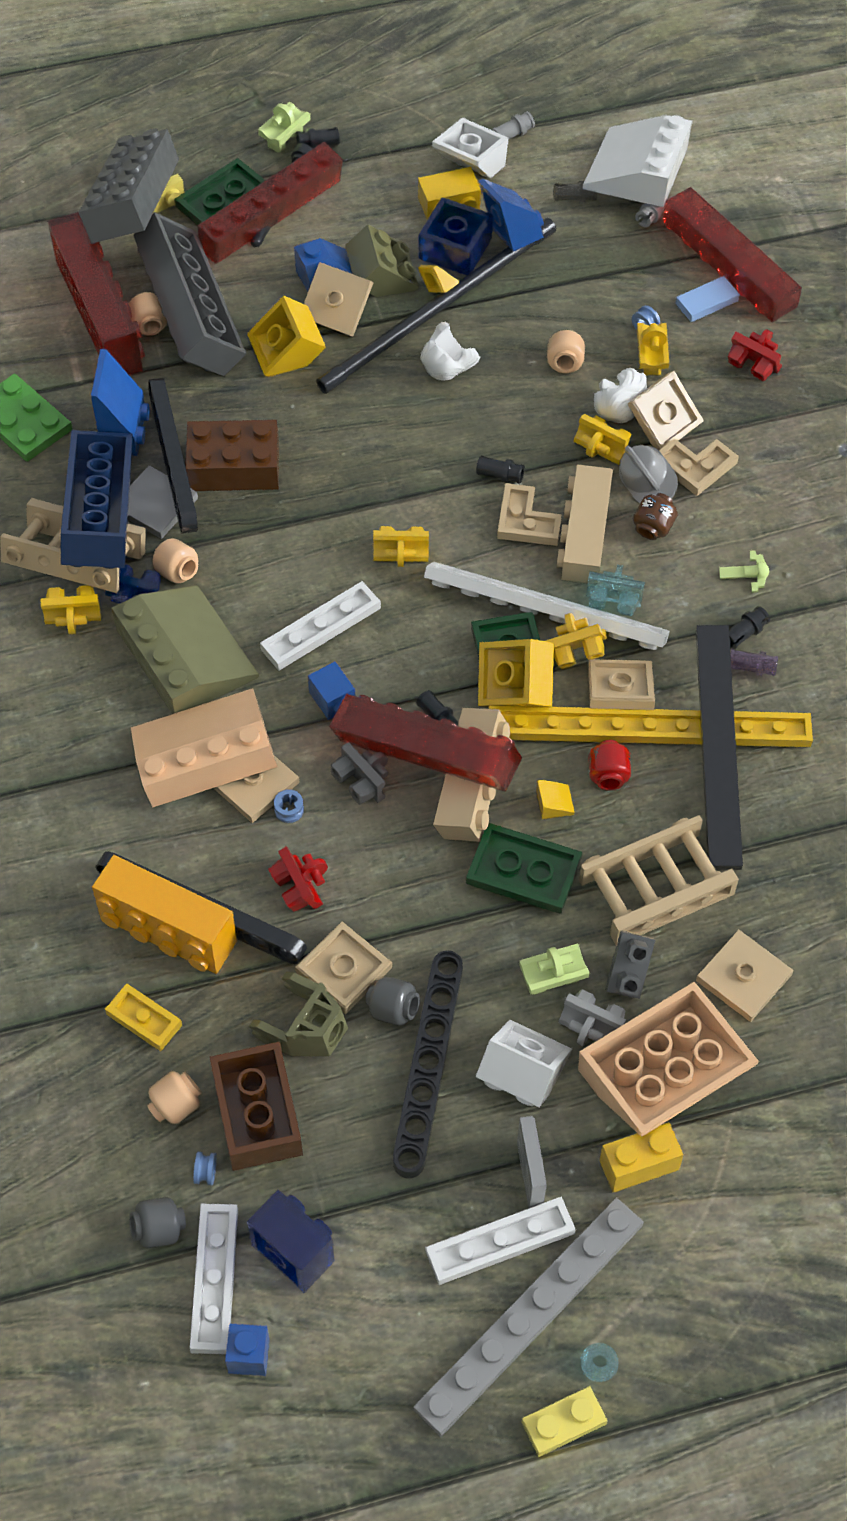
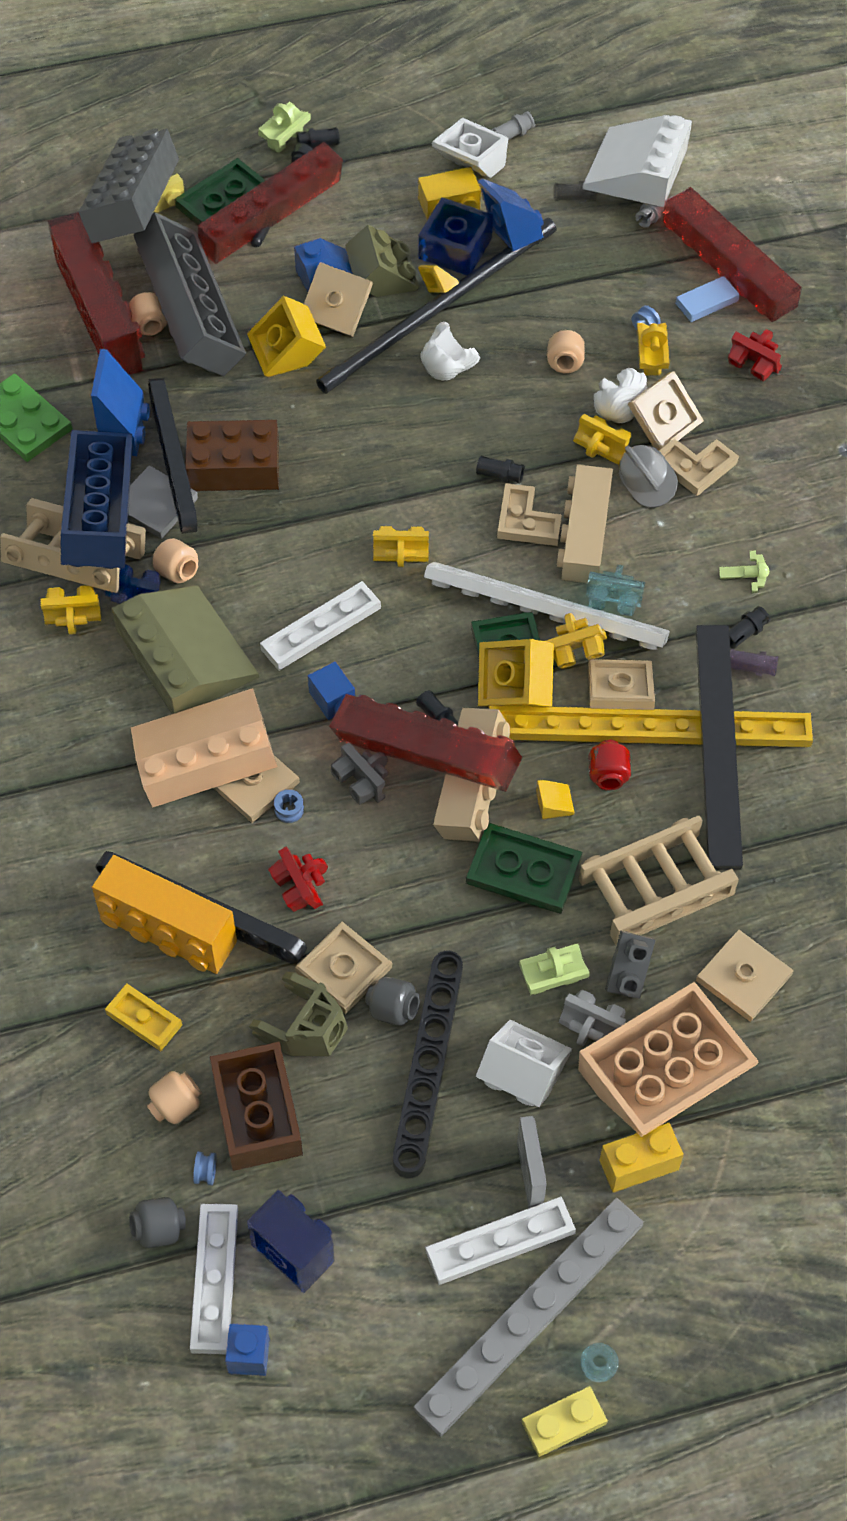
reddish brown head [632,493,678,540] -> none

